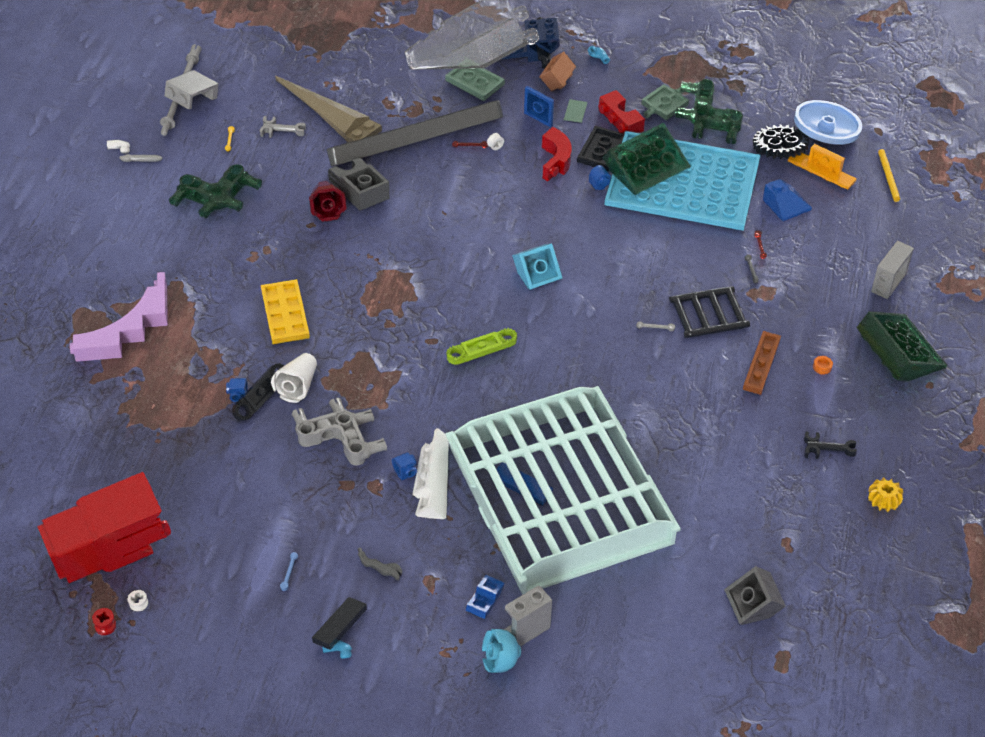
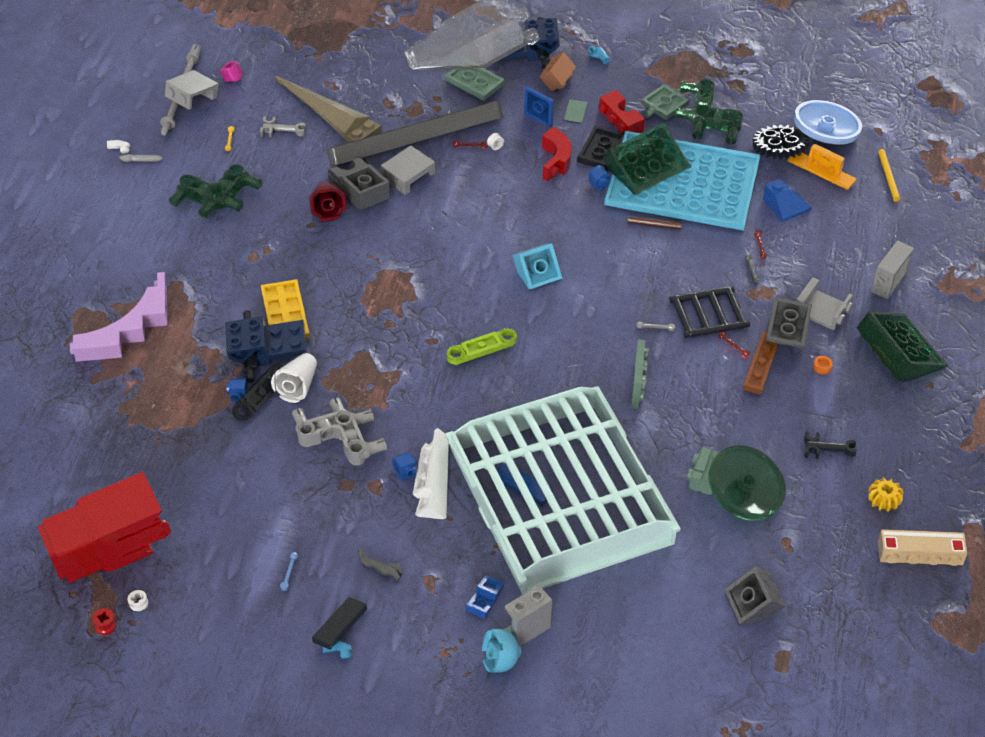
none -> dark pink plate [220,61,243,82]
none -> dark blue piece [225,310,307,383]
none -> light grey panel [381,145,435,195]
none -> reddish brown bar [628,216,681,230]
none -> sand green plate [631,339,649,409]
none -> sand green brick [687,447,724,495]
none -> clear green dish [708,445,786,521]
none -> clear red hinge [718,332,750,358]
none -> dark grey slope [766,298,812,348]
none -> light grey panel [796,277,853,330]
none -> tan brick [877,530,967,566]

